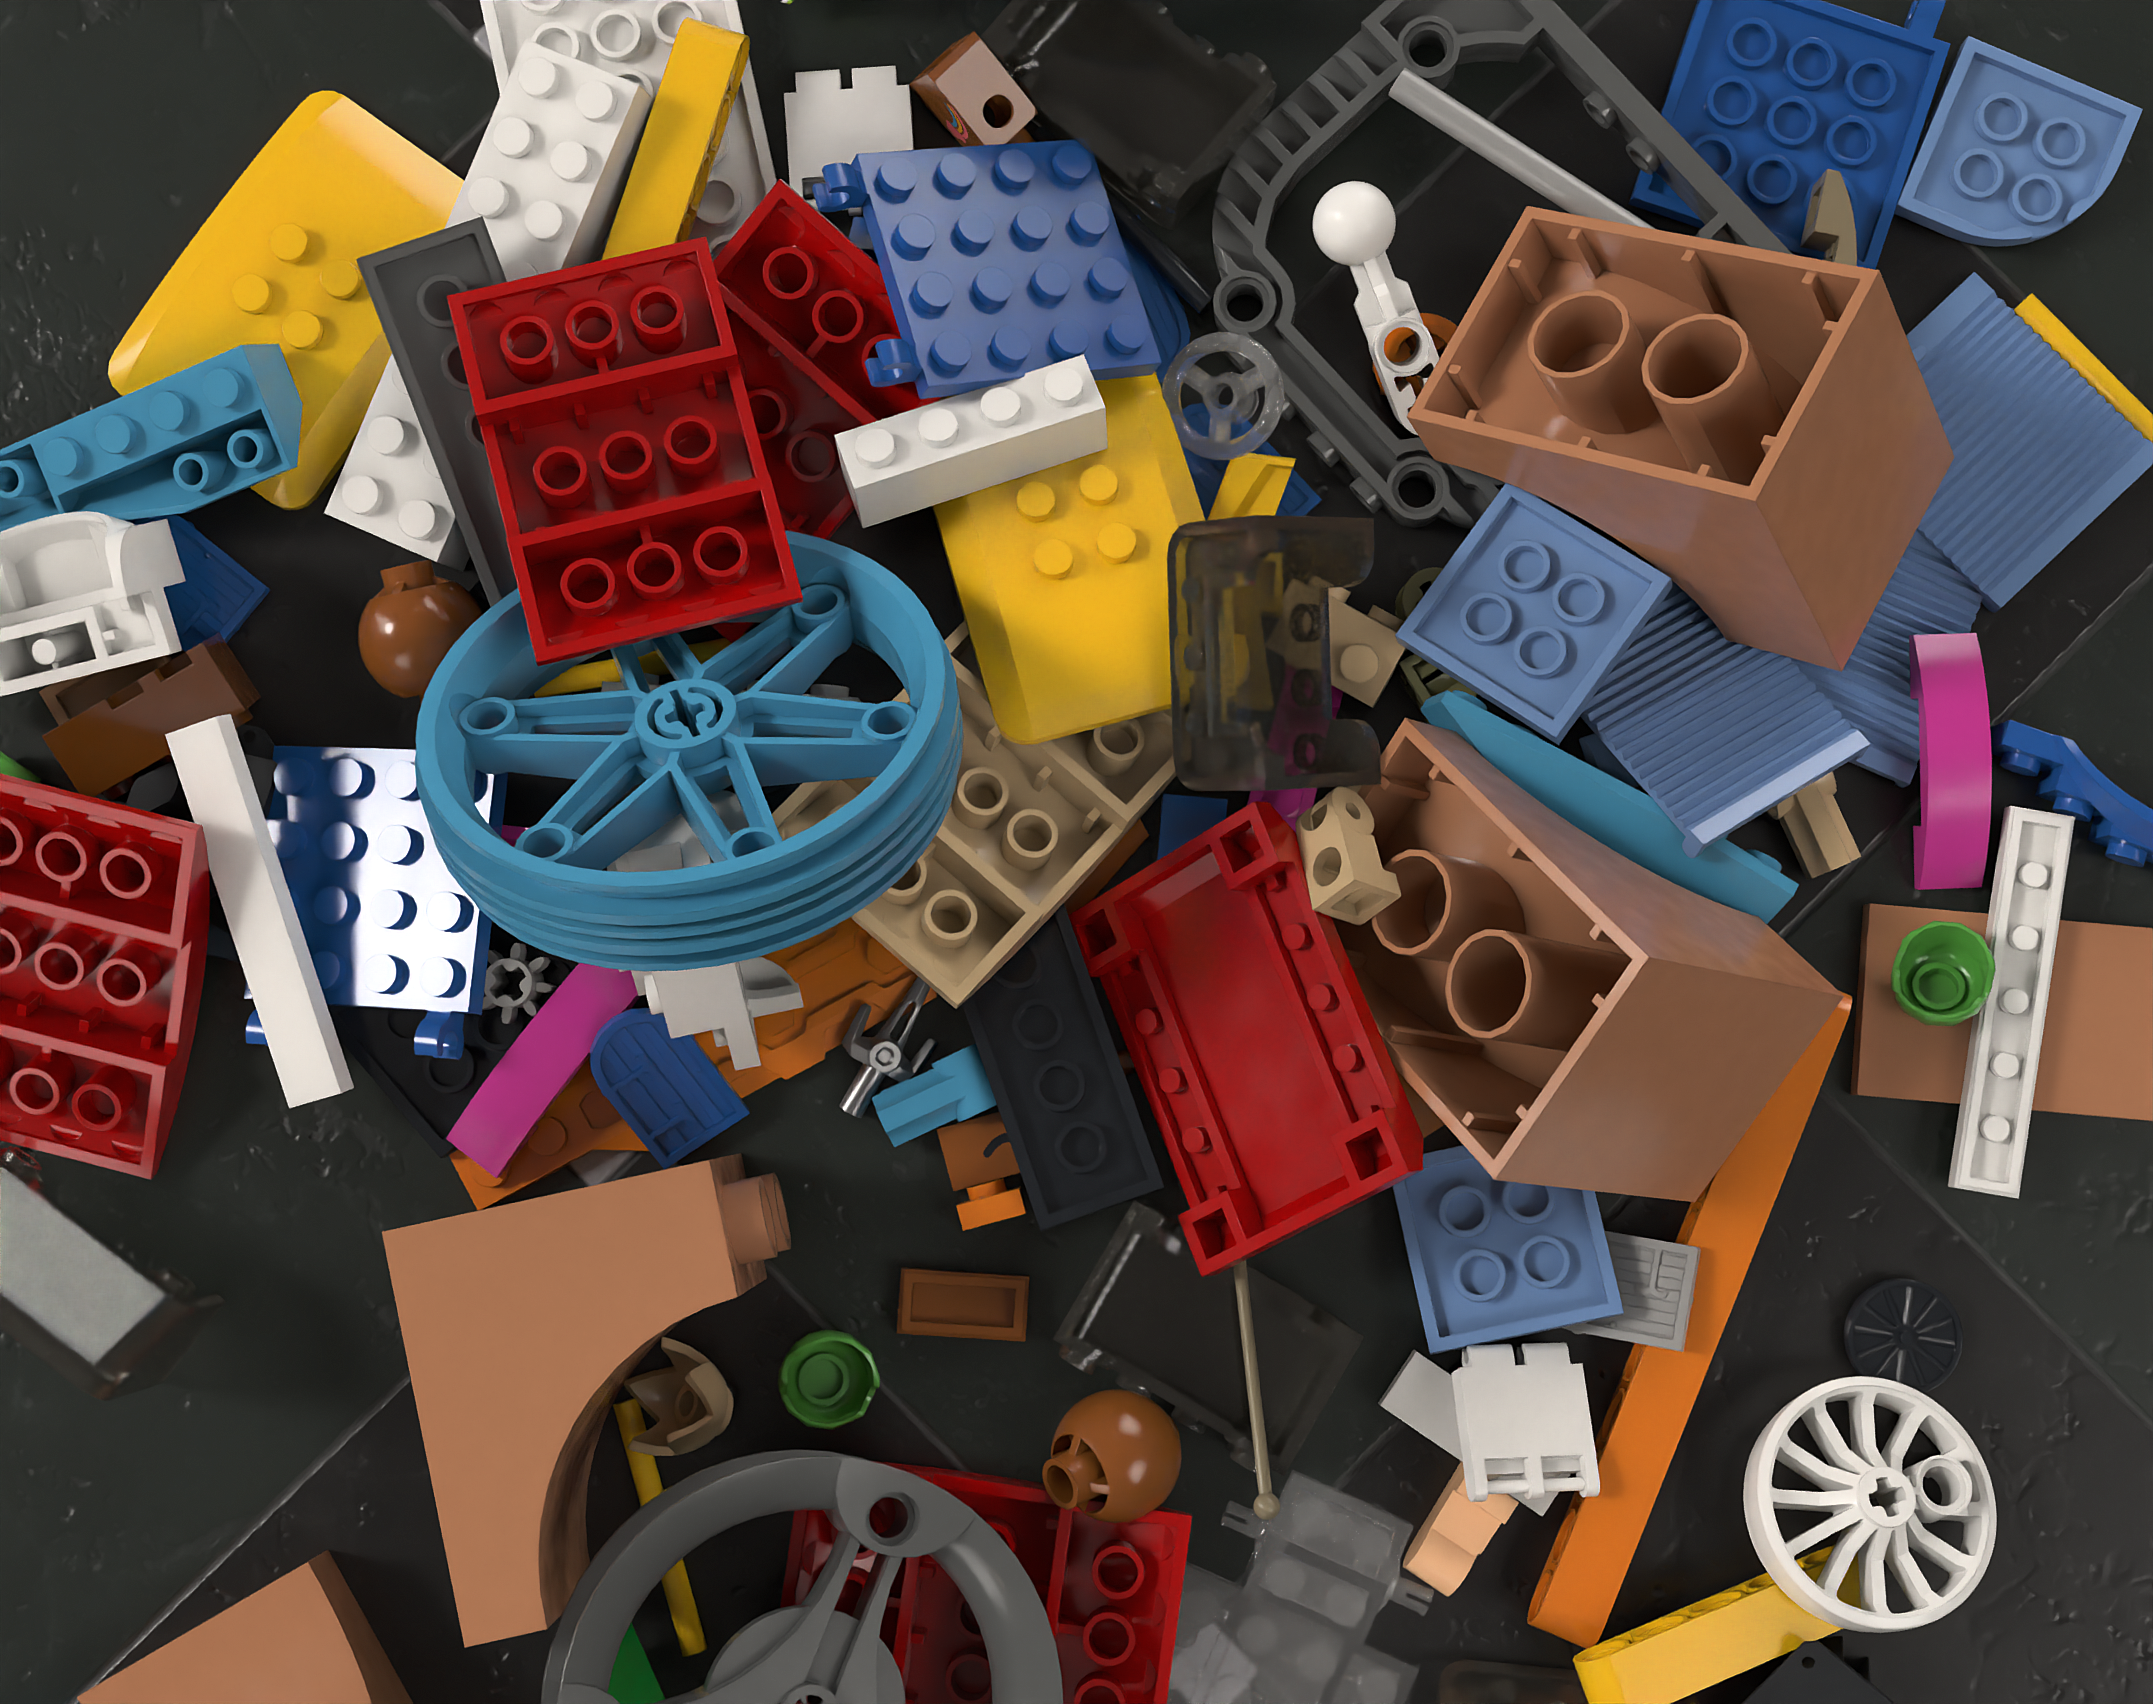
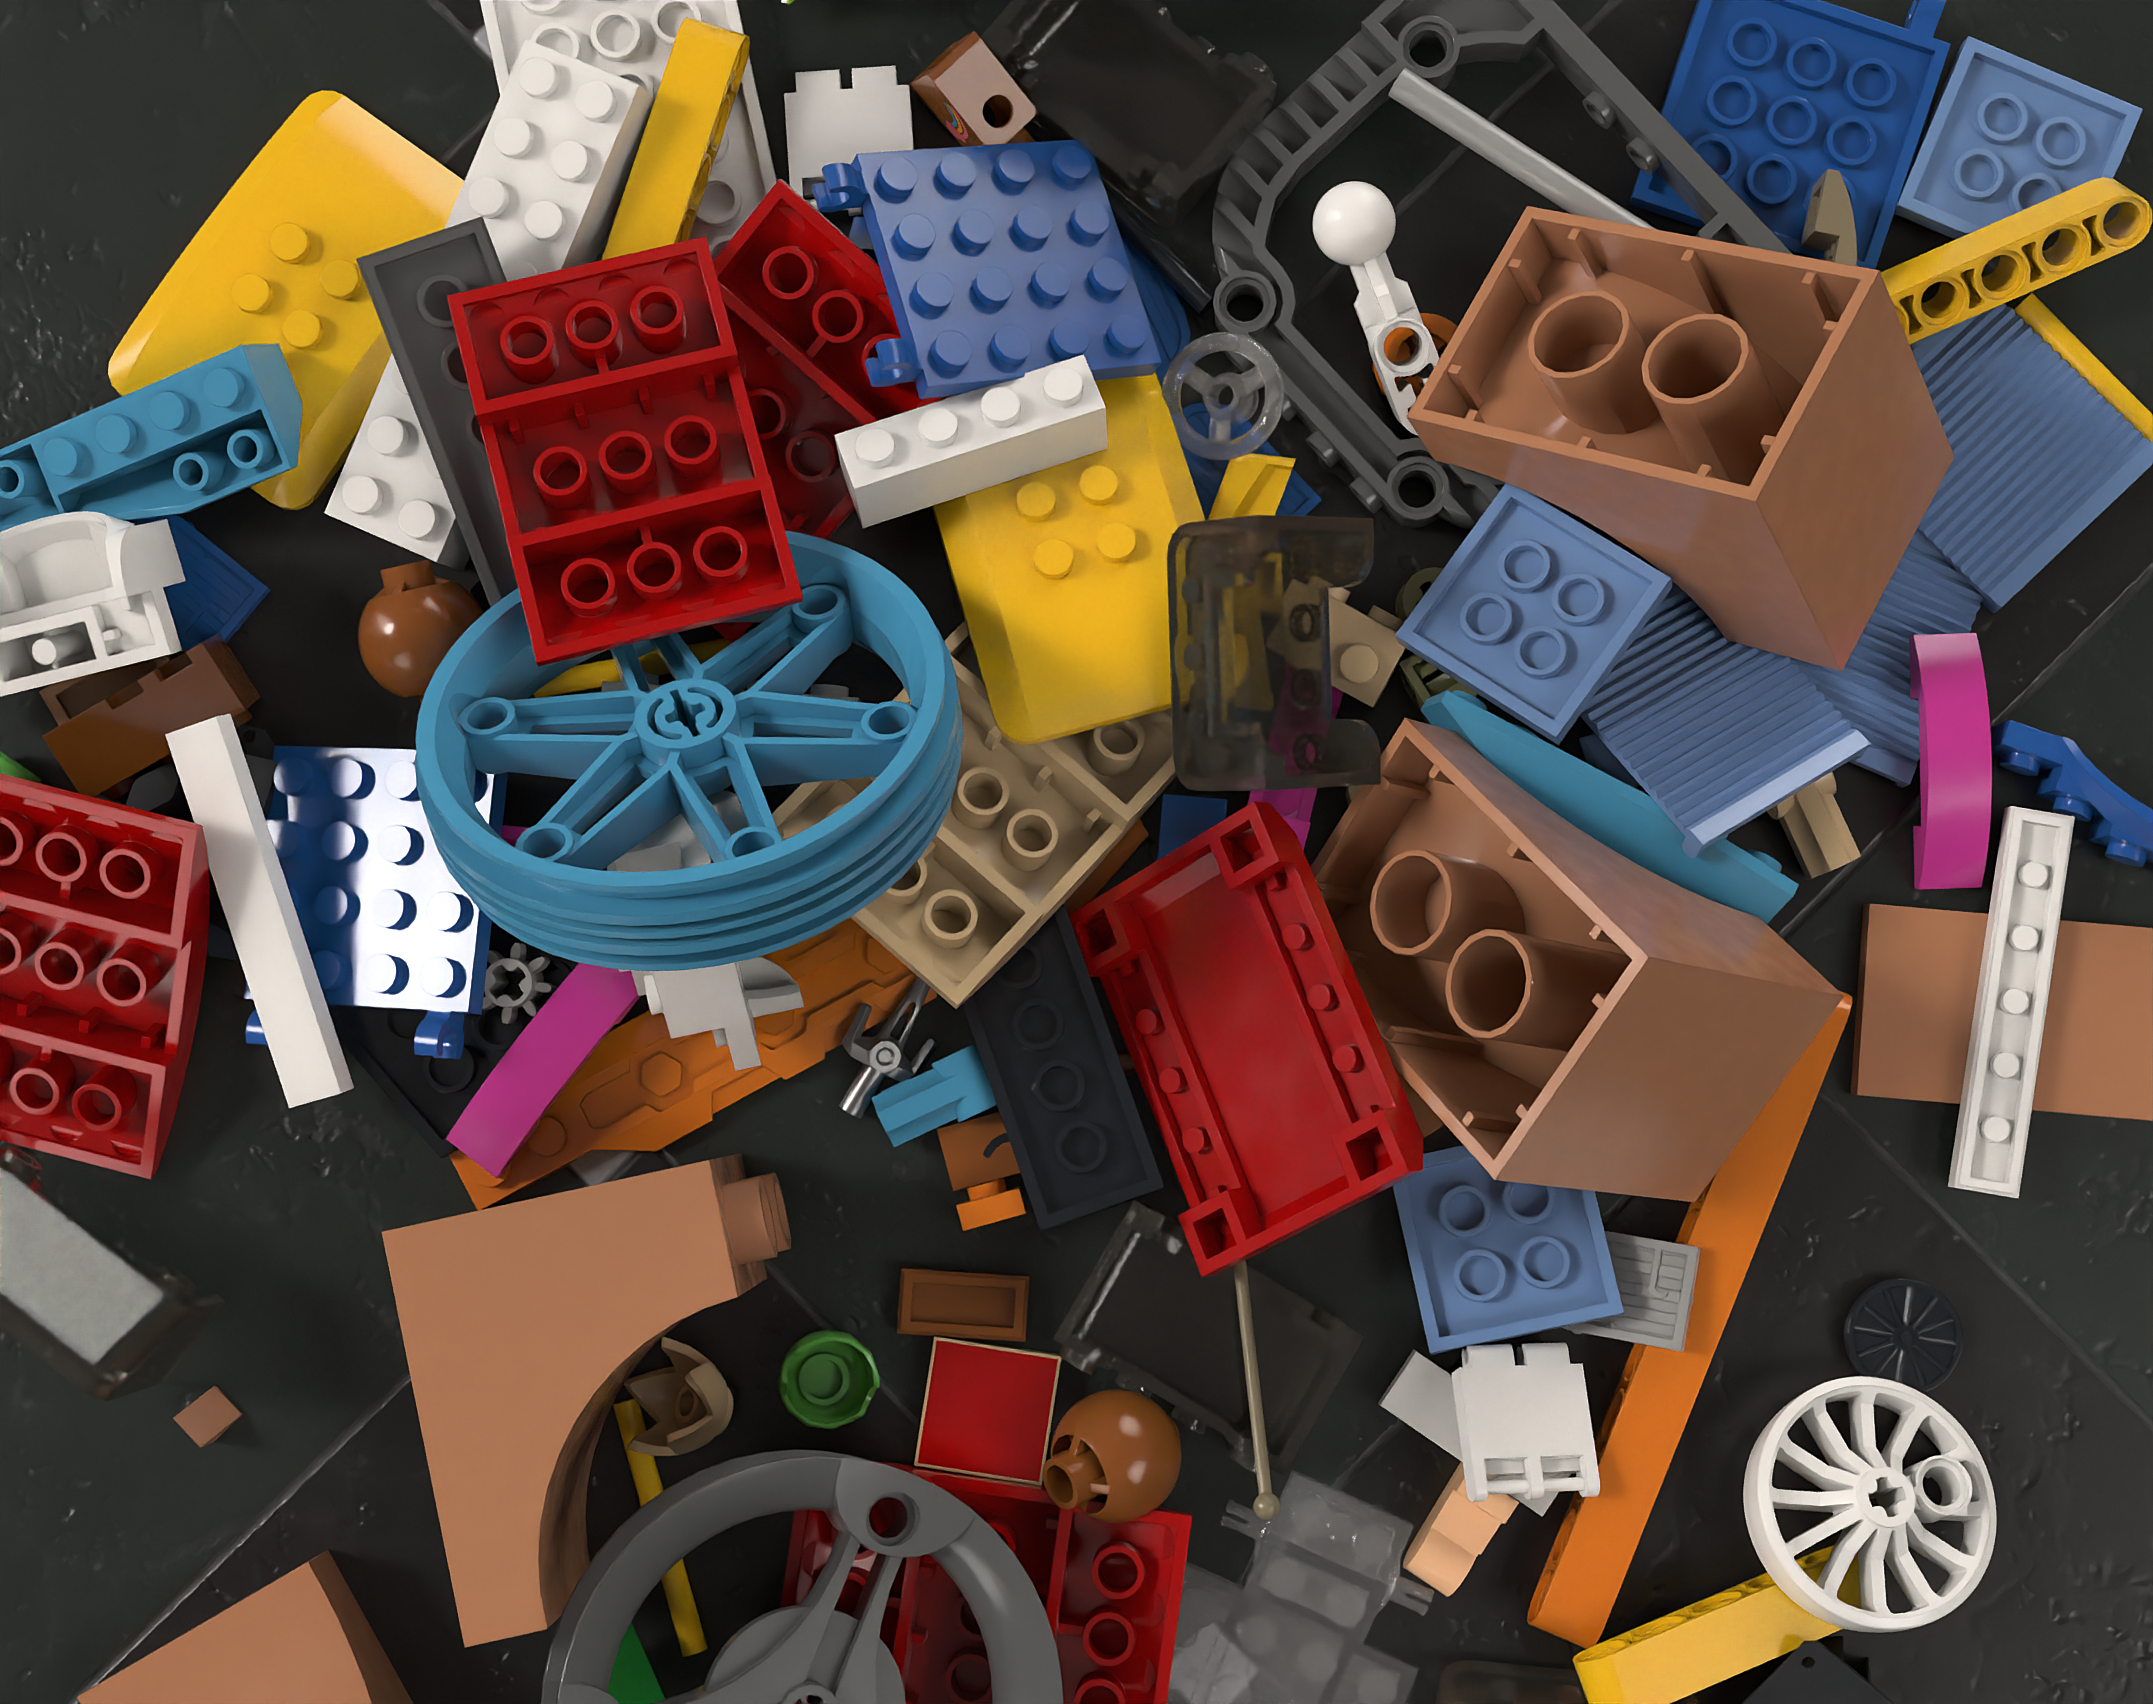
blue window [590,1008,750,1170] -> none
tan leg [1295,786,1402,926] -> none
bright green hair [1891,921,1996,1026] -> none
none -> nougat piece [173,1385,243,1448]
none -> red tile [914,1336,1062,1486]
none -> yellow beam [1880,177,2153,345]

